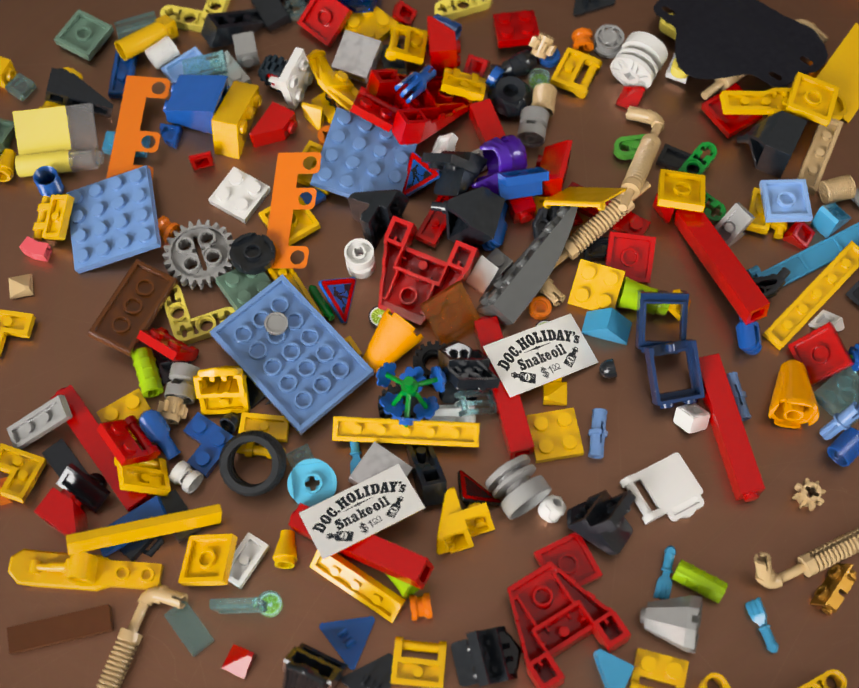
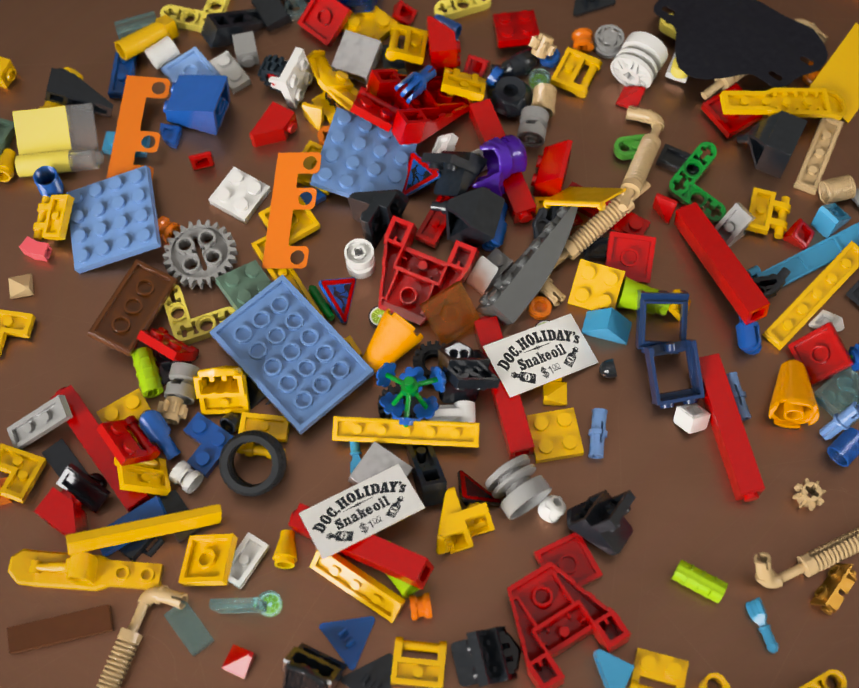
clear light blue tile [5,73,37,101] -> none
sand green plate [54,9,114,61] -> none
clear light blue plate [182,50,228,75] -> none
yellow wedge [211,80,262,159] -> none
black tile [229,232,276,275] -> none
light grey piece [264,312,288,336] -> none
clear light blue tile [286,444,315,469] -> none
medium azure plate [287,458,337,507] -> none
clear light blue tile [454,389,497,417] -> none
blue panel [498,167,549,200] -> none
white piece [619,452,704,525] -> none
light grey cone [640,595,703,653] -> none
dark azure piece [653,545,676,599] -> none
yellow plate [657,169,706,213] -> none
light blue tile [759,179,813,223] -> none
yellow plate [785,72,840,127] -> none

